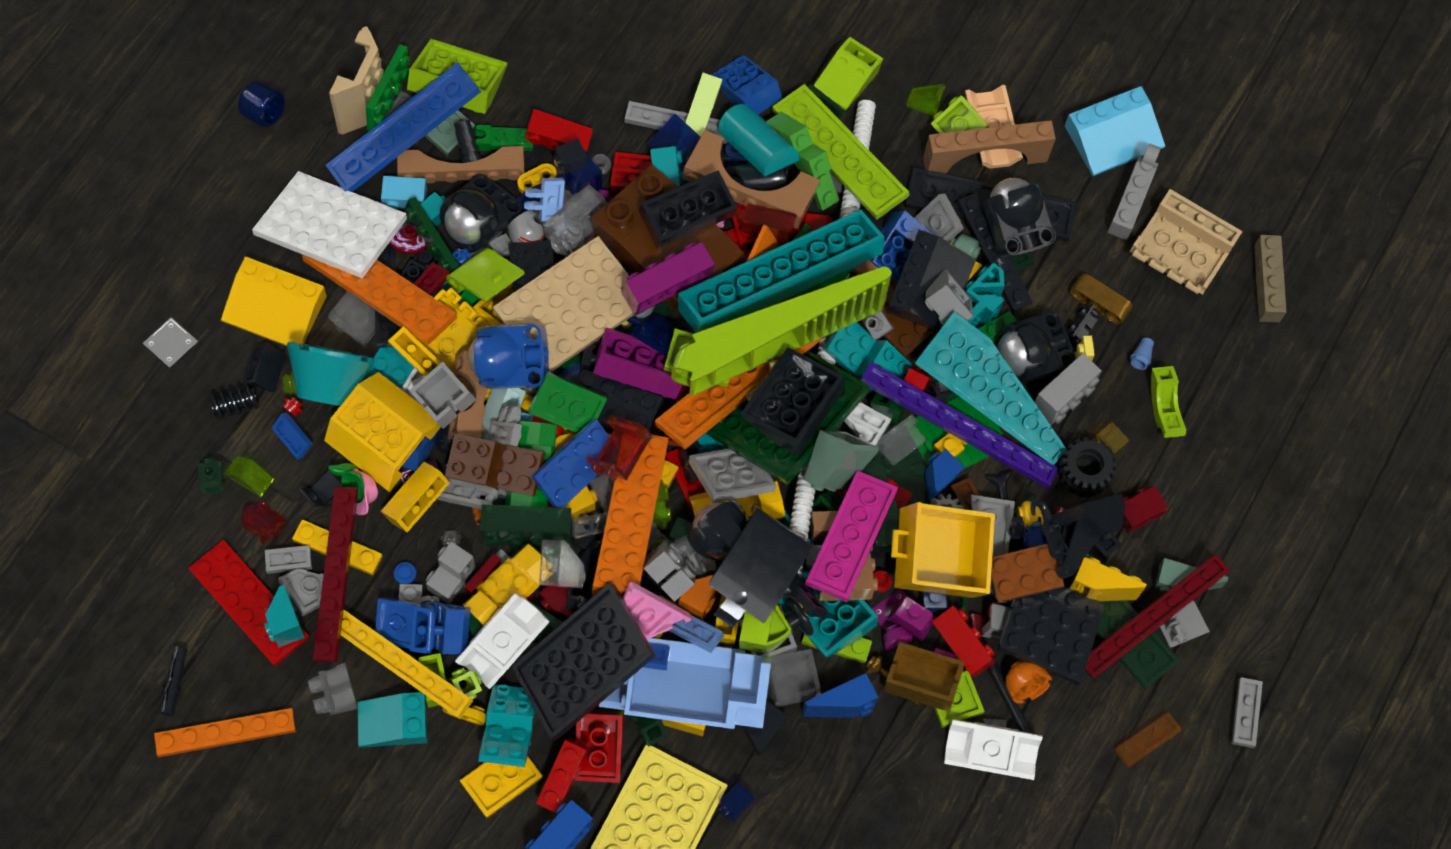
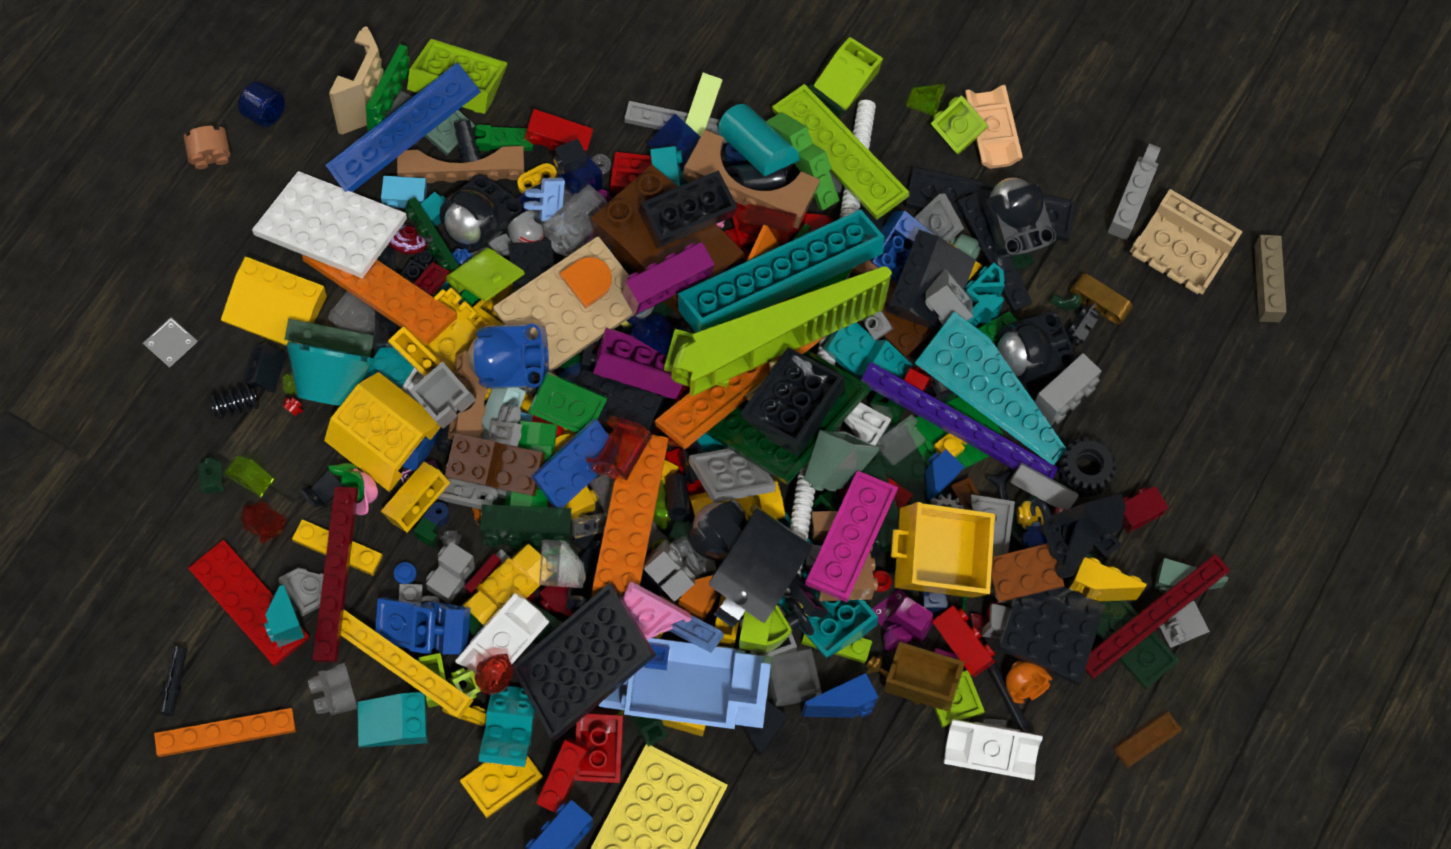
light grey plate [265,545,312,574] -> none
blue plate [271,412,313,460] -> none
blue slope [711,55,782,114] -> none
clear blue brick [718,782,755,822] -> none
medium nougat arch [923,121,1056,174] -> none
black axle [1009,516,1026,548] -> none
medium azure slope [1065,86,1165,176] -> none
light yellow plate [1074,336,1095,361] -> none
clear yellow panel [1095,422,1129,455] -> none
medium blue cone [1130,338,1154,370] -> none
lime arch [1151,366,1186,438] -> none
light grey plate [1231,677,1263,748] -> none
none -> nougat brick [184,126,230,169]
none -> dark green plate [284,319,375,357]
none -> leg [414,502,449,548]
none -> clear red hair [475,653,514,695]
none -> orange tile [560,257,612,309]
none -> black pin [665,474,690,521]
none -> light grey tile [1010,462,1078,510]
none -> clear green arm [1050,294,1082,311]

